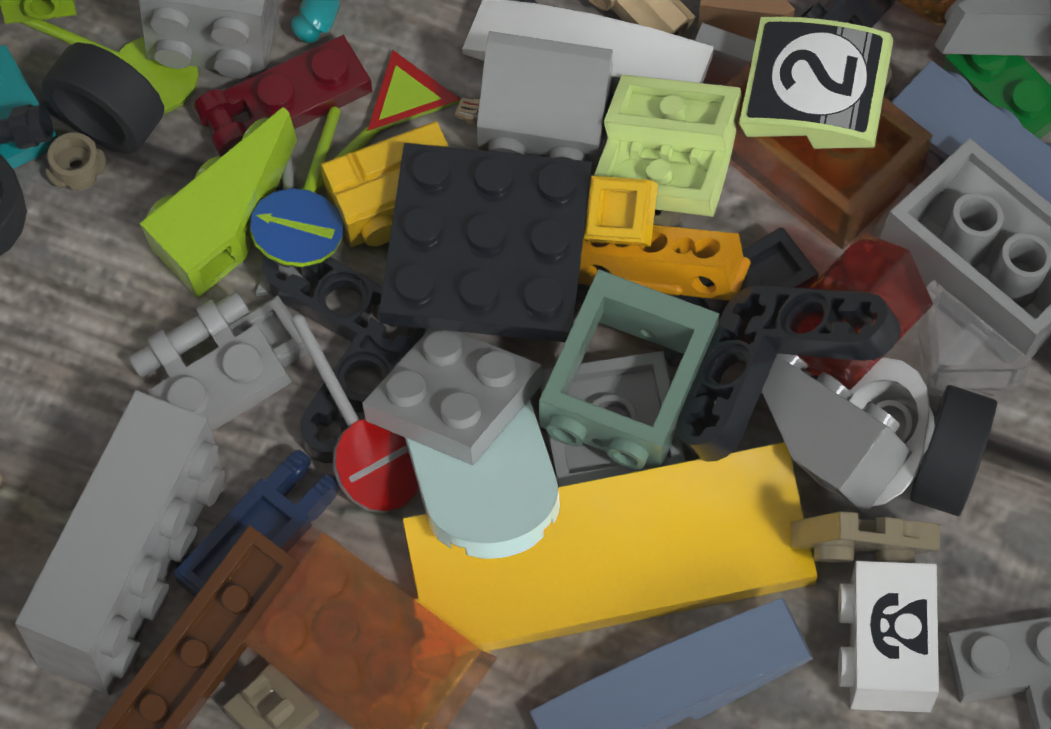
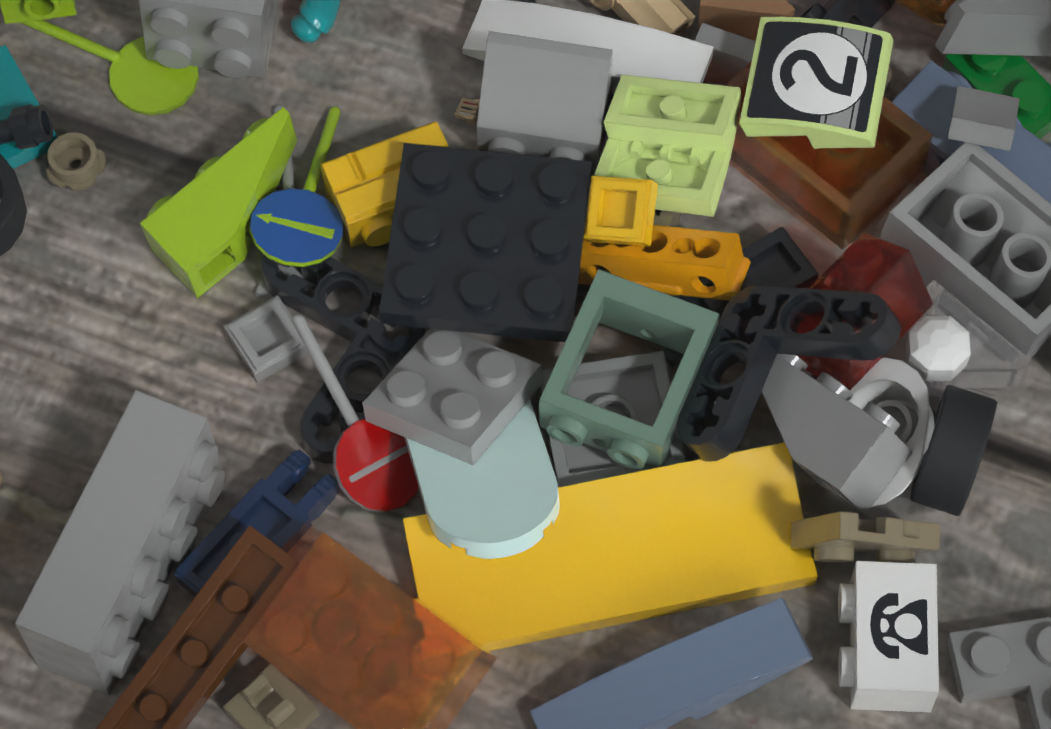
black tyre [42,42,165,154] -> none
light grey plate [129,291,293,432] -> none
dark red plate [193,34,373,157] -> none
piece [302,50,461,193] -> none
none -> white tile [906,316,971,381]
none -> light grey tile [948,86,1019,151]

